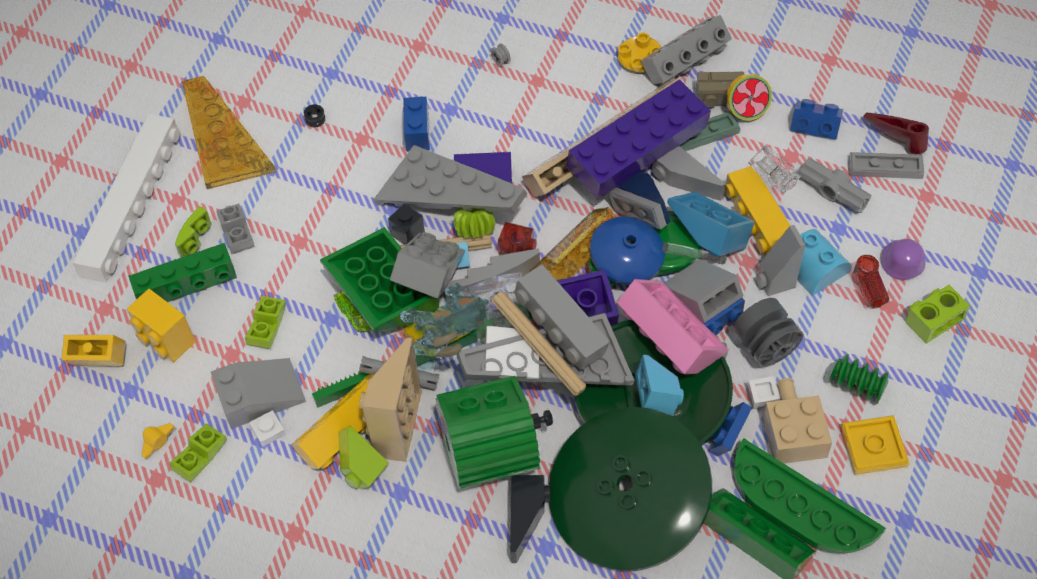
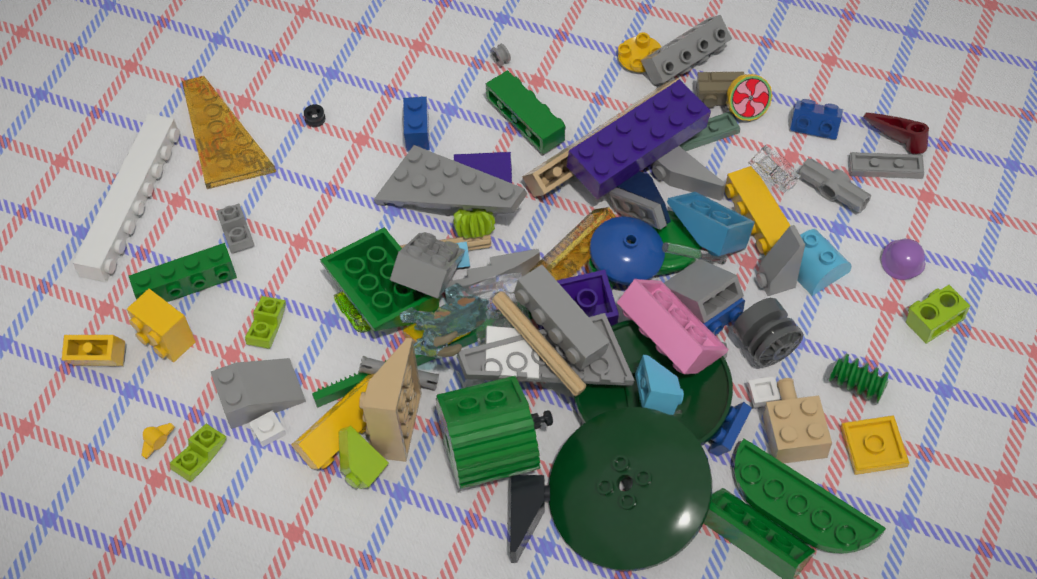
lime slope [175,206,212,258] -> none
black brick [388,203,425,245] -> none
clear red brick [498,222,537,255] -> none
clear red piece [852,255,890,309] -> none
none -> green brick [485,70,566,154]

